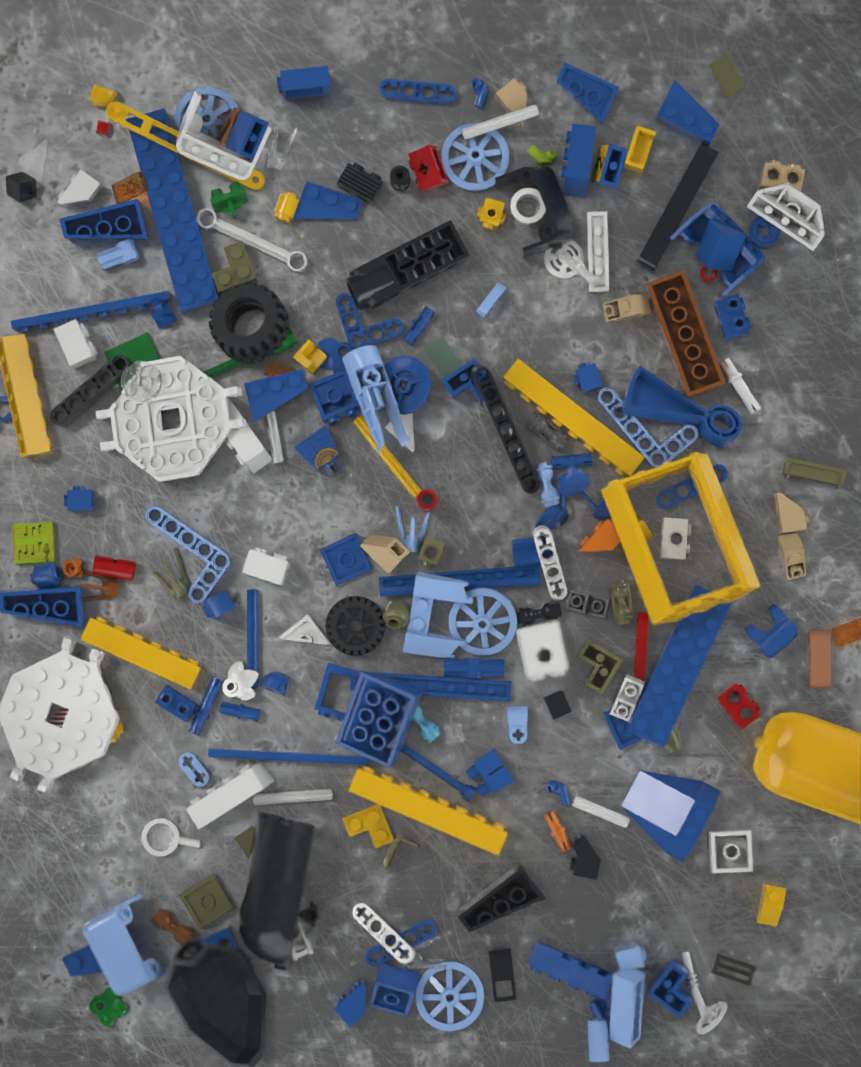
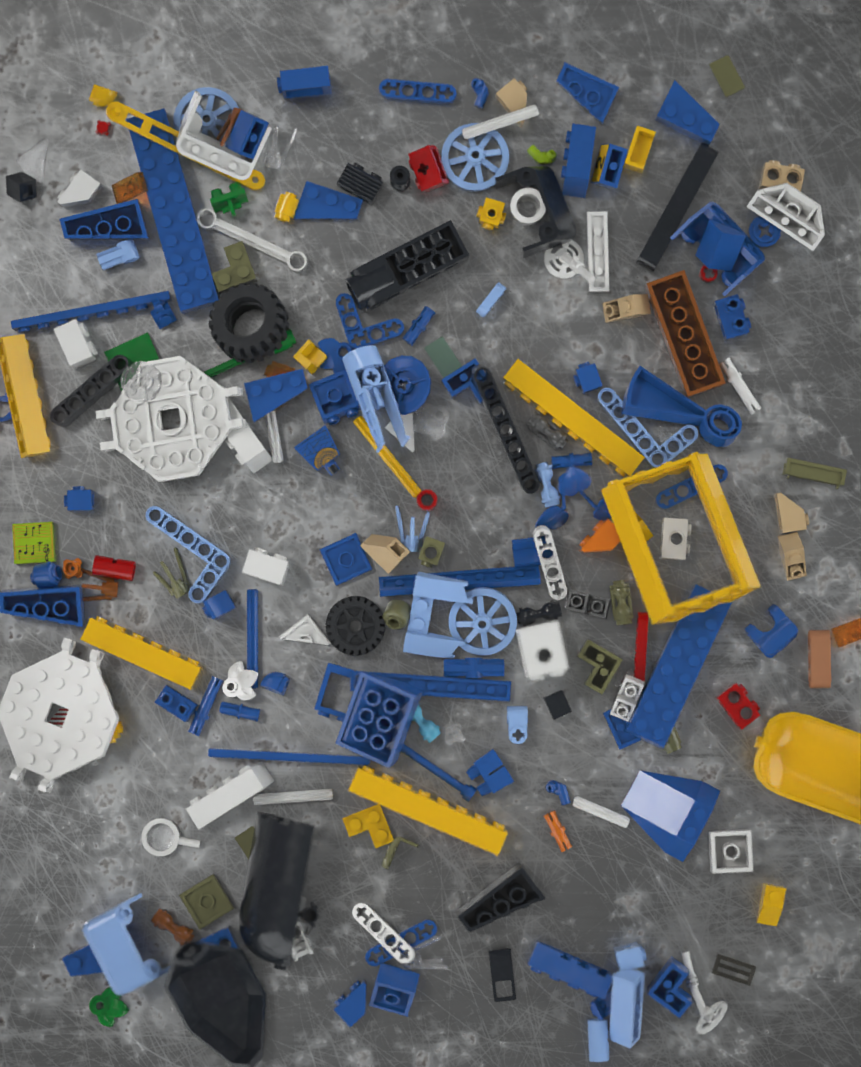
light blue beam [179,752,210,787] -> none
light blue wheel [415,961,484,1031] -> none
black slope [570,834,601,880] -> none

